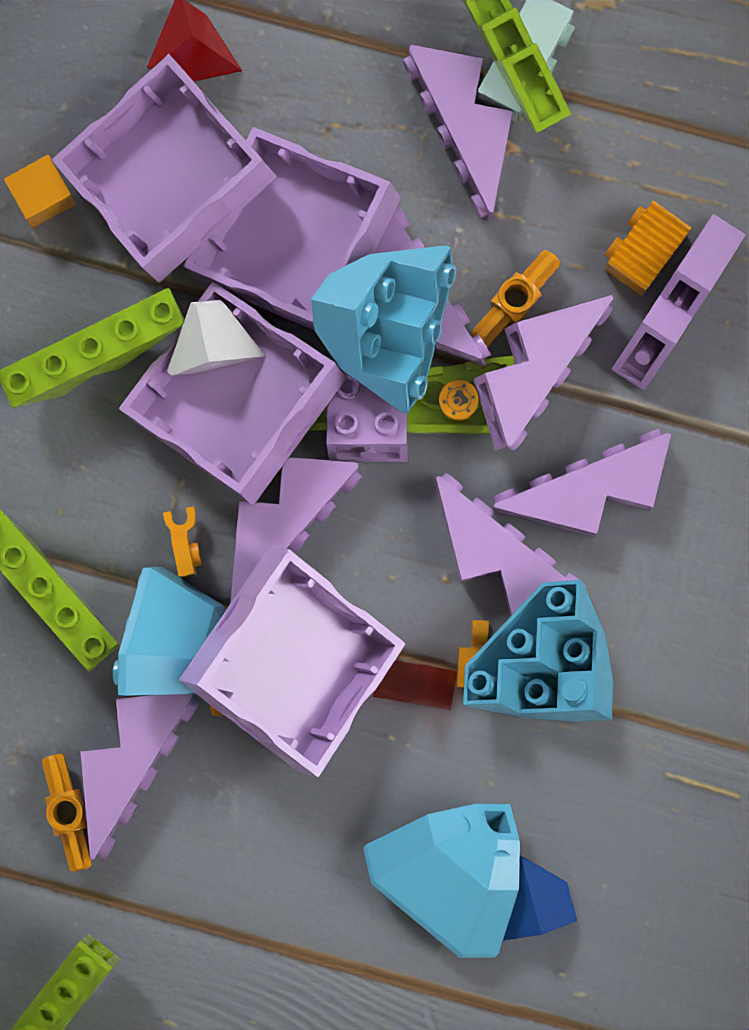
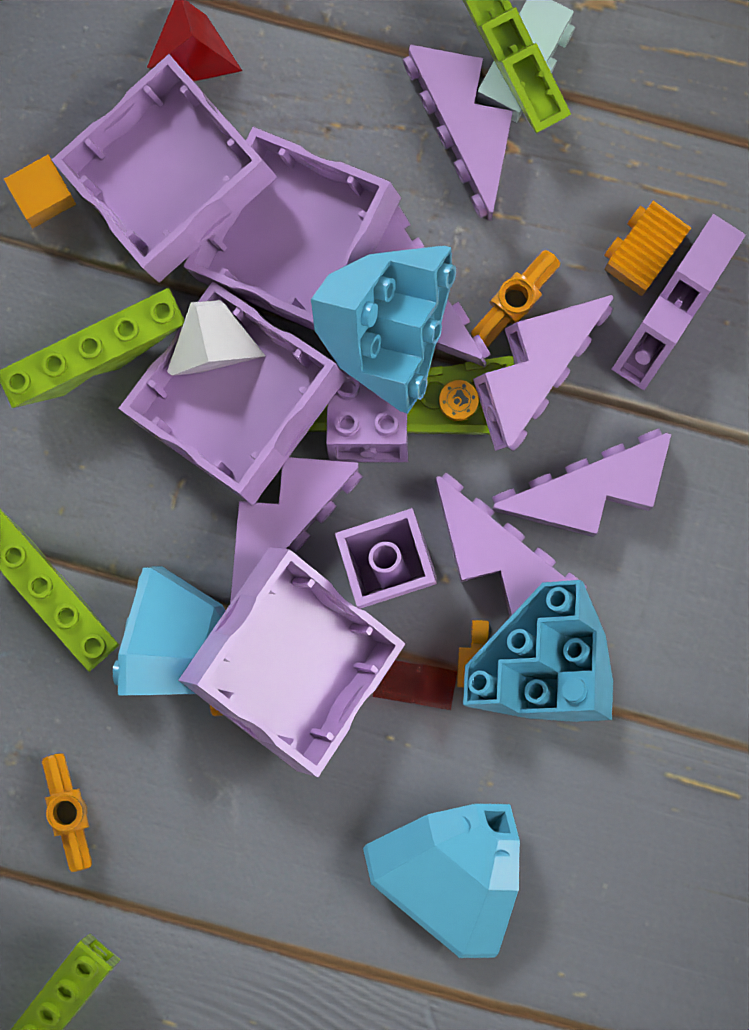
lavender slope [80,694,200,861] -> none
light orange plate [163,506,202,579] -> none
blue slope [503,855,577,941] -> none
none -> lavender slope [335,508,437,609]

